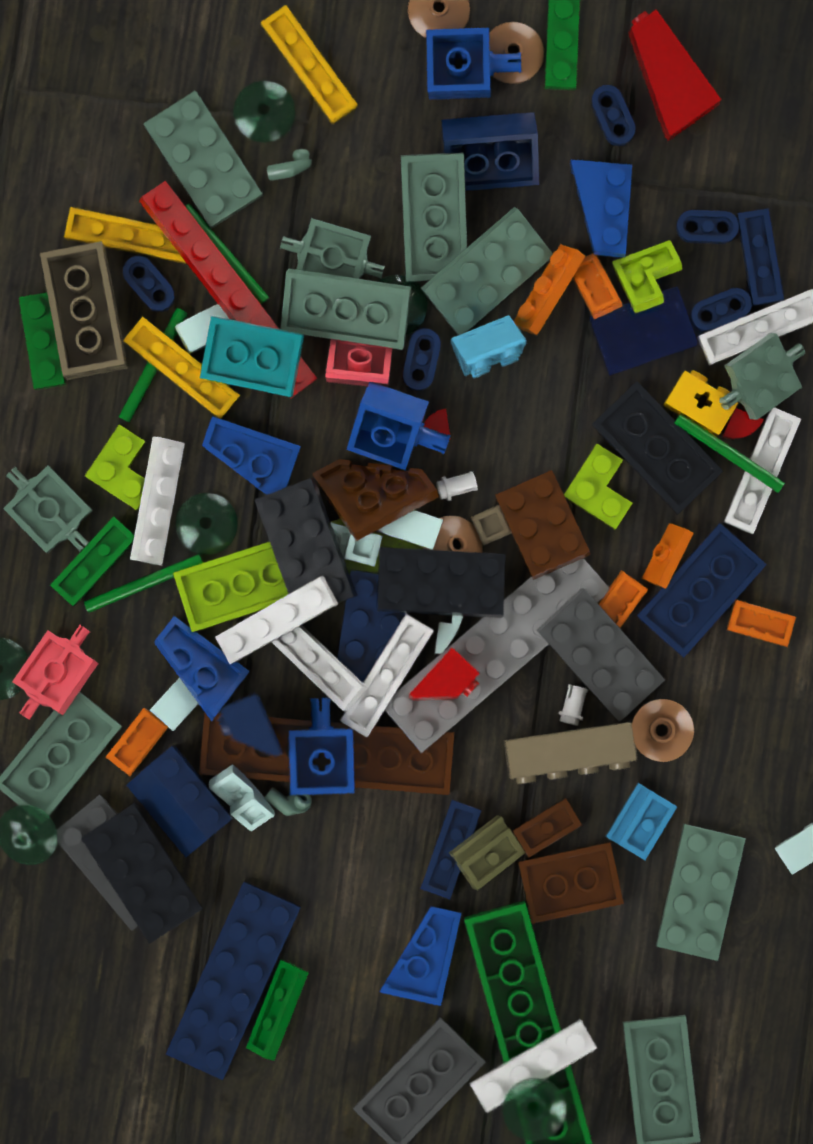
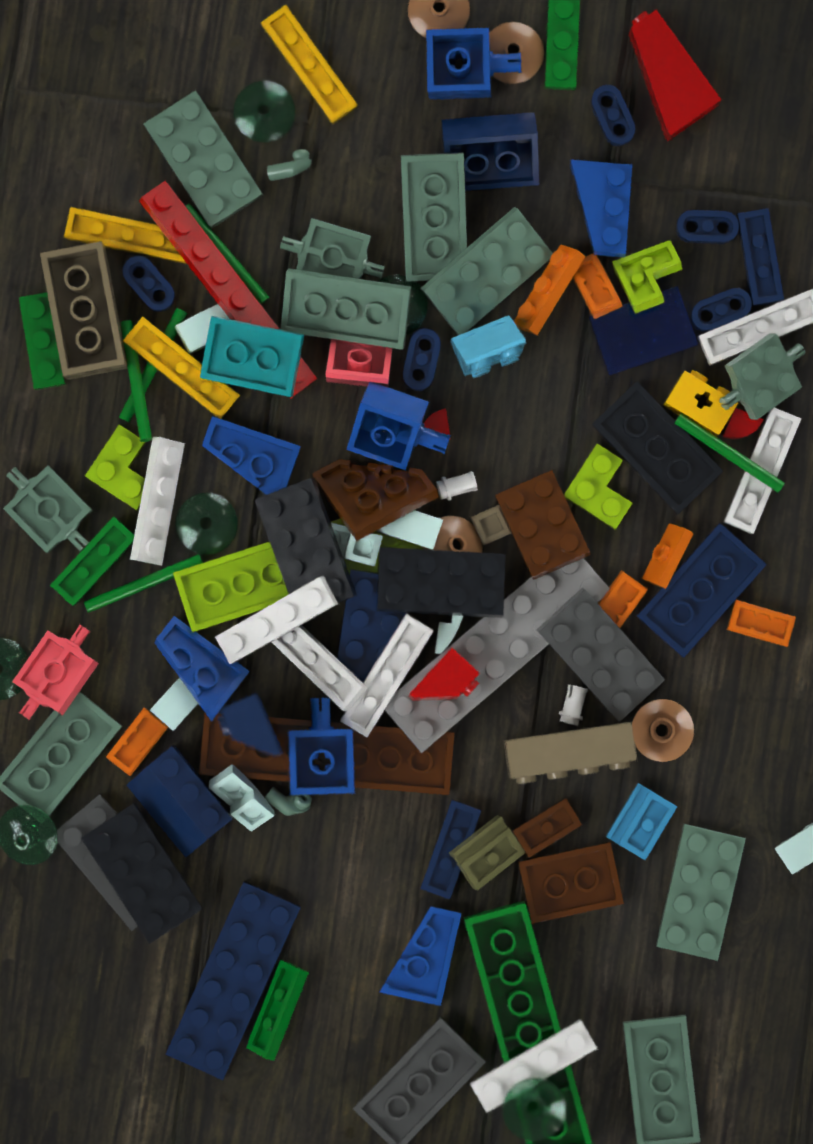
none -> green bar [120,320,152,442]

